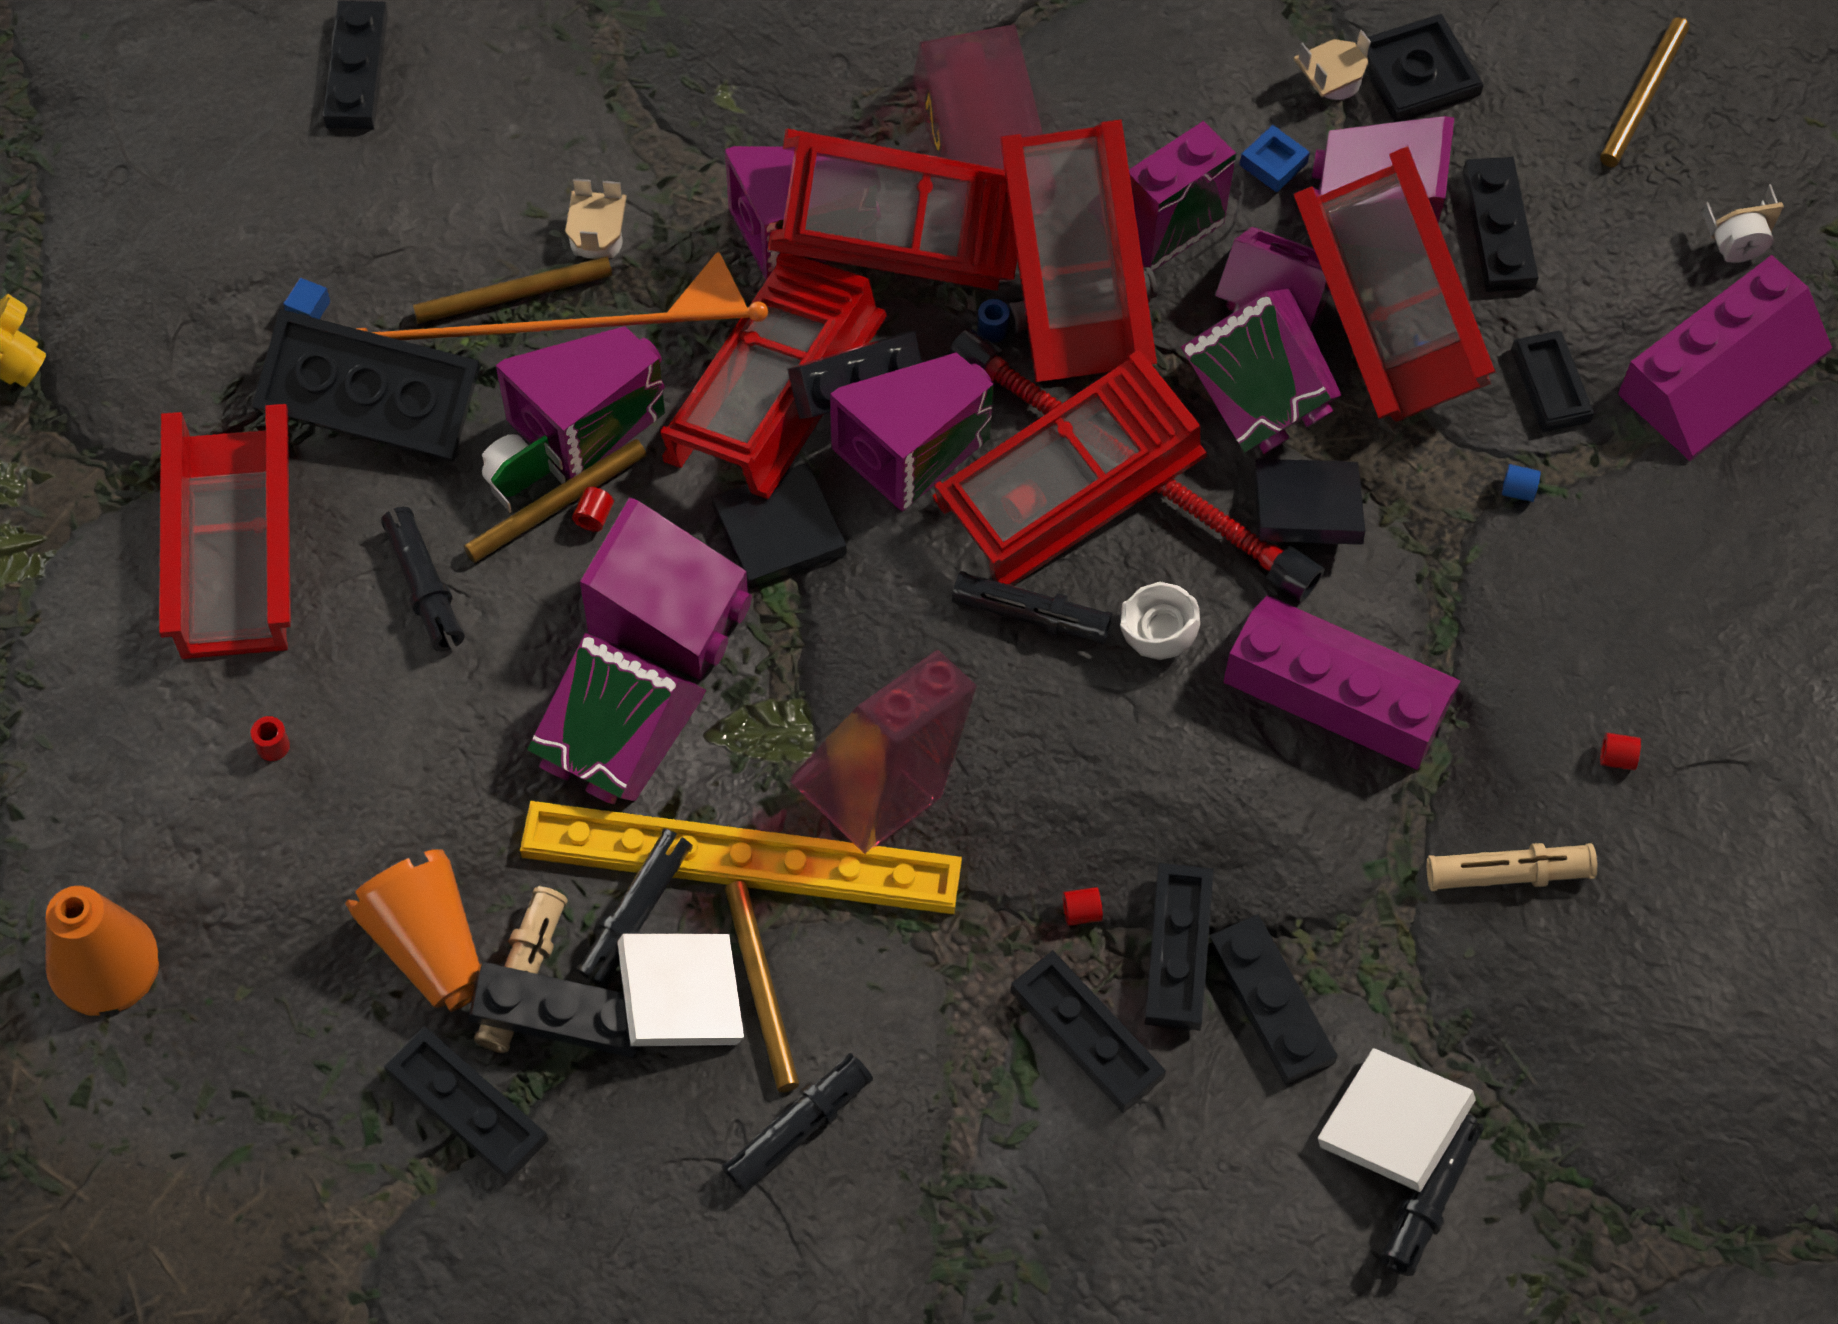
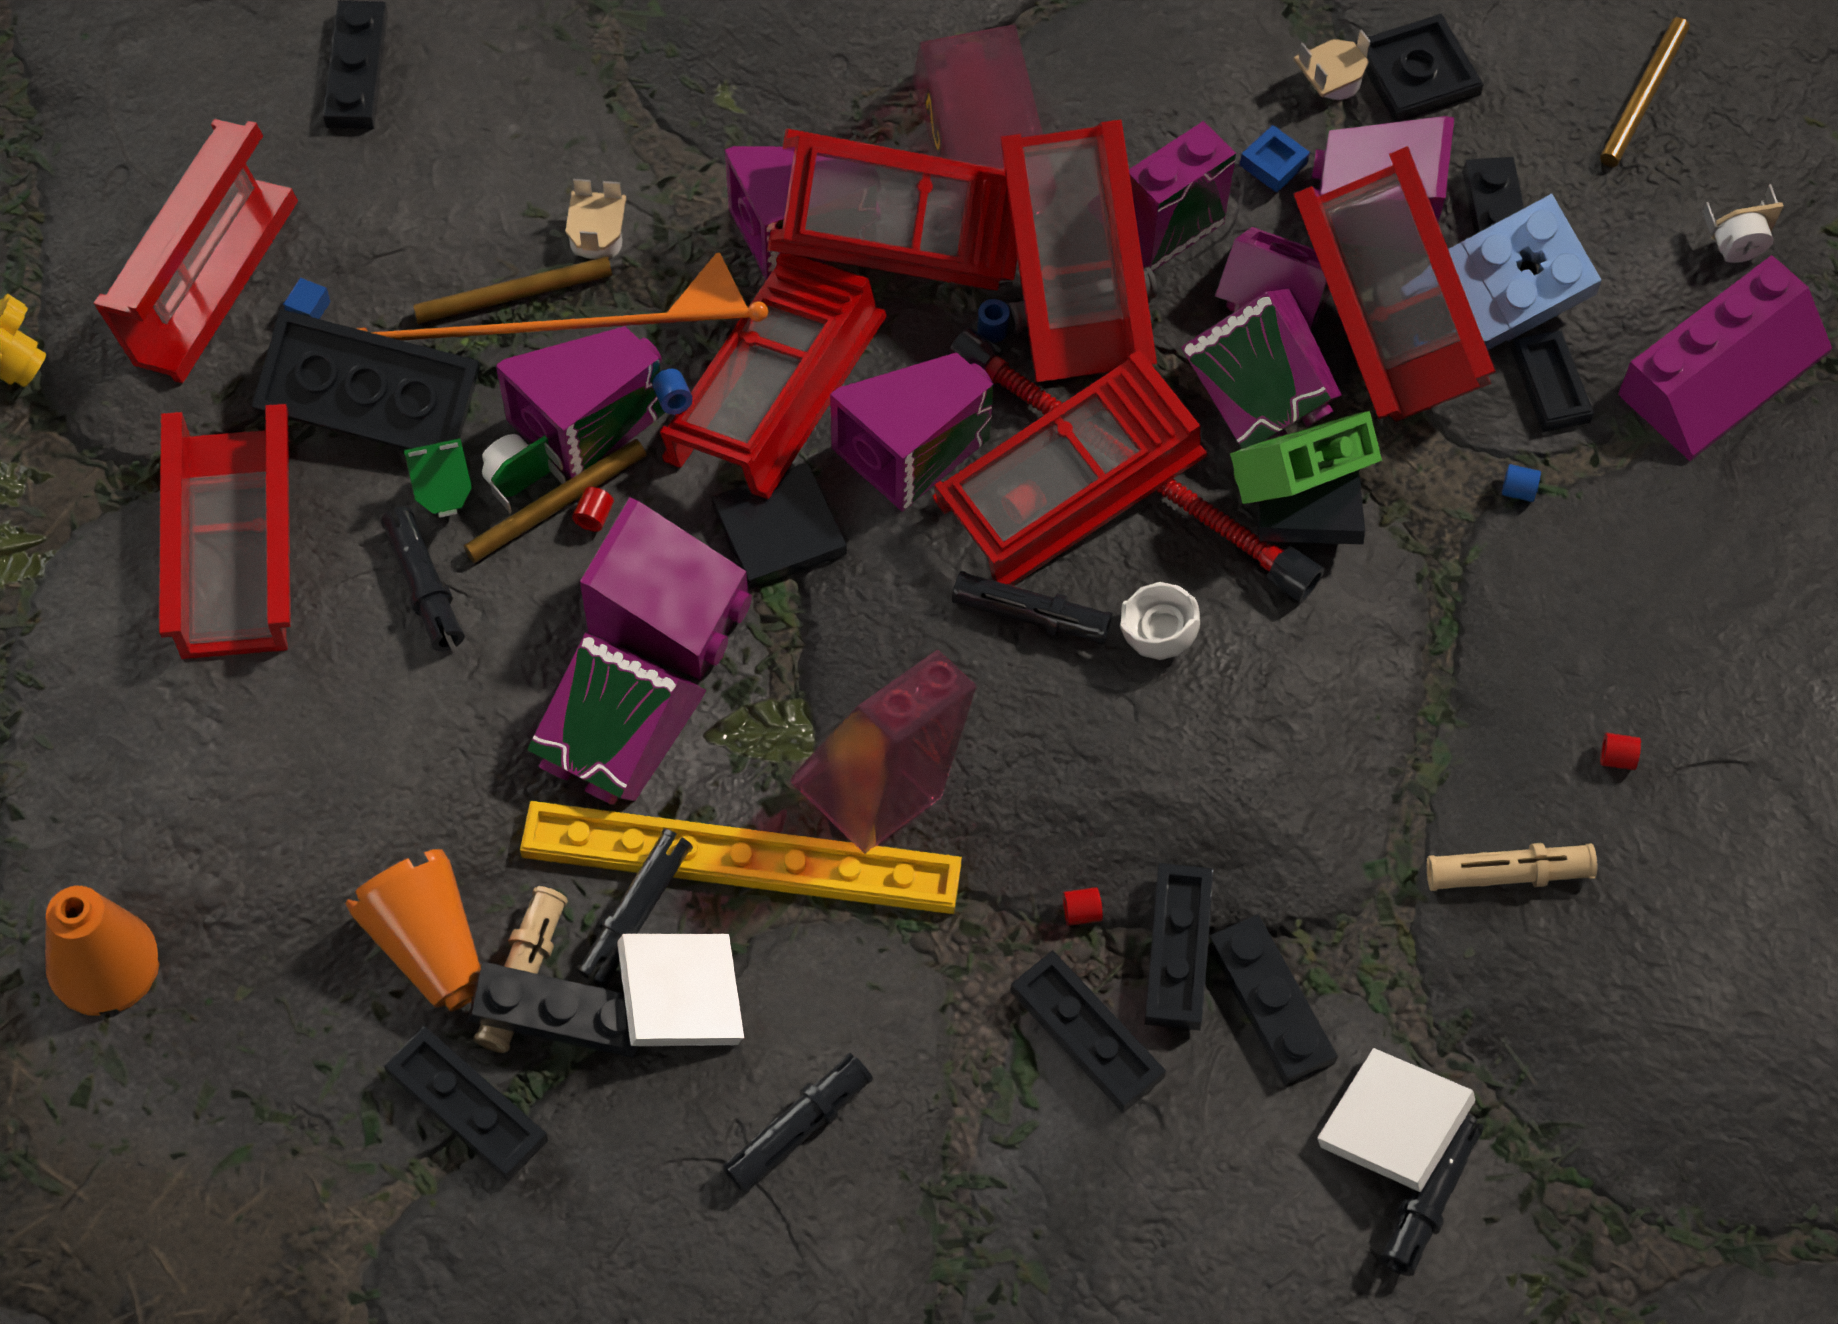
red piece [250,716,290,761] -> none
pearl gold bar [725,881,799,1092] -> none
black plate [787,331,922,419] -> none
magenta slope [1223,595,1461,770] -> none
none -> piece [93,119,298,384]
none -> green piece [404,438,472,518]
none -> blue piece [652,369,693,414]
none -> bright green slope [1230,411,1382,504]
none -> light blue brick [1400,194,1602,350]

